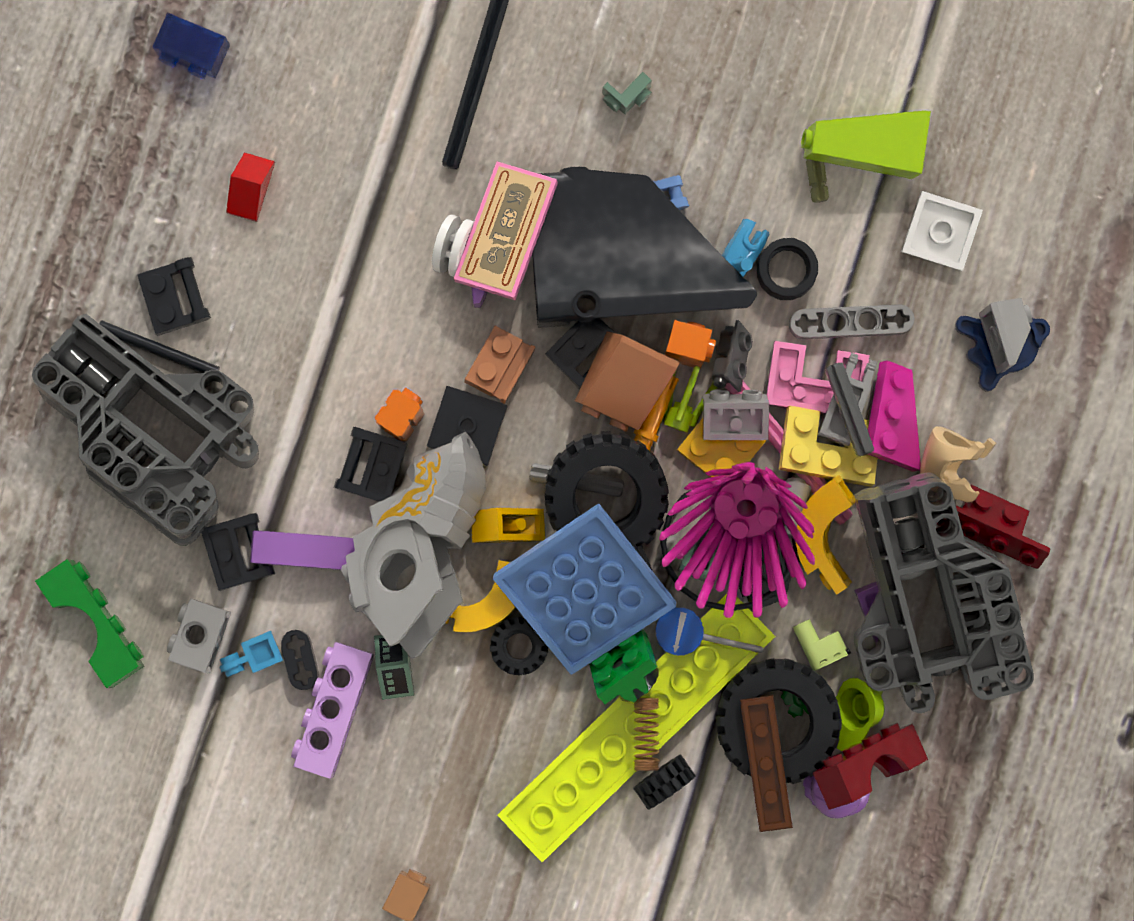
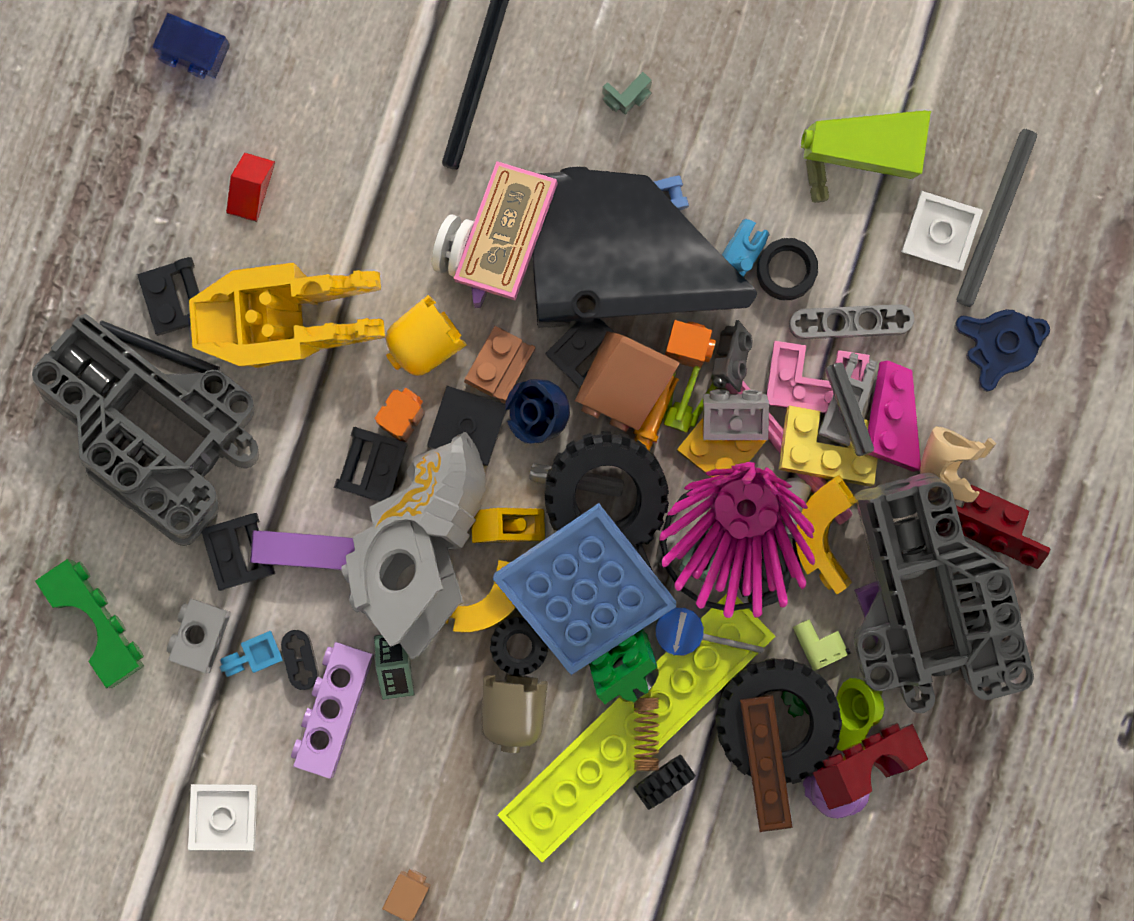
light grey slope [979,298,1033,374] -> none
none -> white plate [188,784,257,851]
none -> yellow connector [189,263,385,369]
none -> yellow cylinder [385,295,467,376]
none -> dark tan cylinder [482,675,548,753]
none -> dark blue cylinder [506,379,570,444]
none -> dark grey axle [956,129,1037,307]

